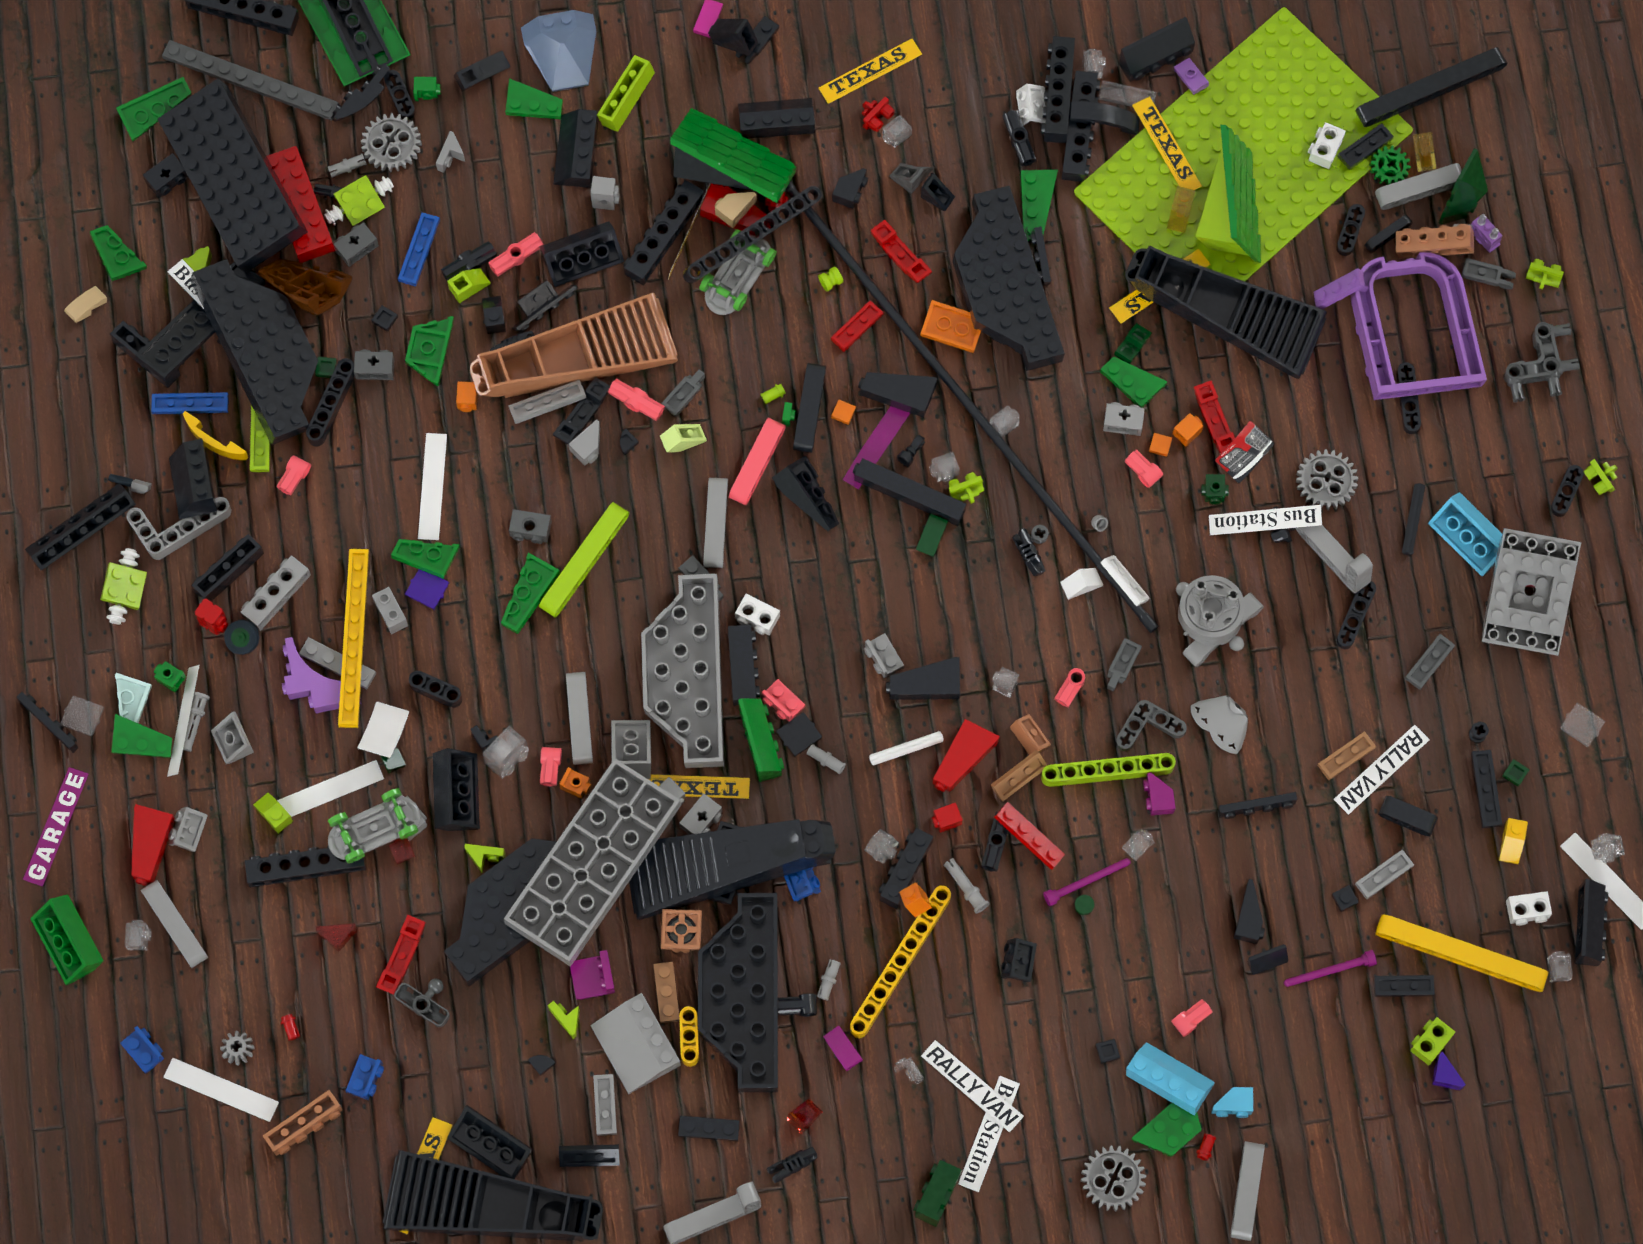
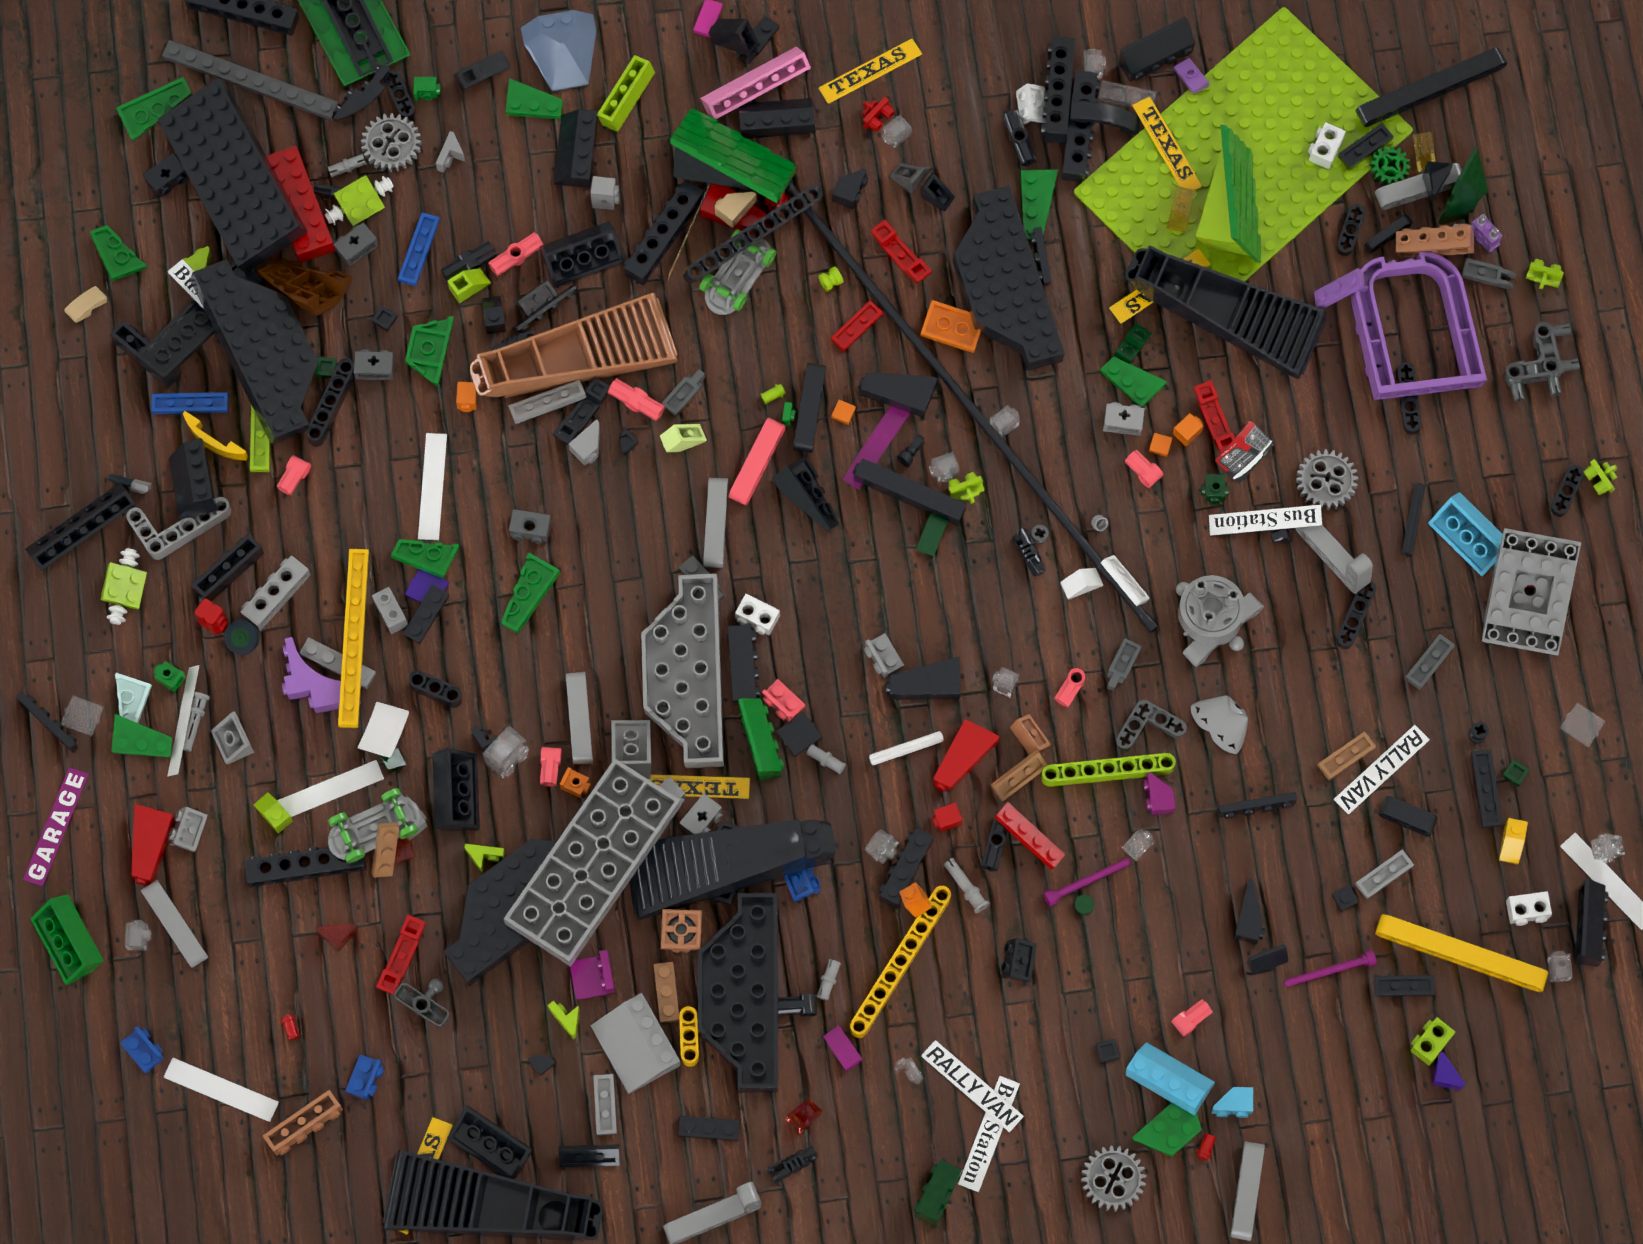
light grey gear [220,1031,255,1065] -> none
lime beam [539,502,630,618] -> none
none -> medium nougat plate [372,823,399,877]
none -> black plate [403,585,450,644]
none -> bright pink brick [701,47,811,119]
none -> black slope [1422,161,1453,202]

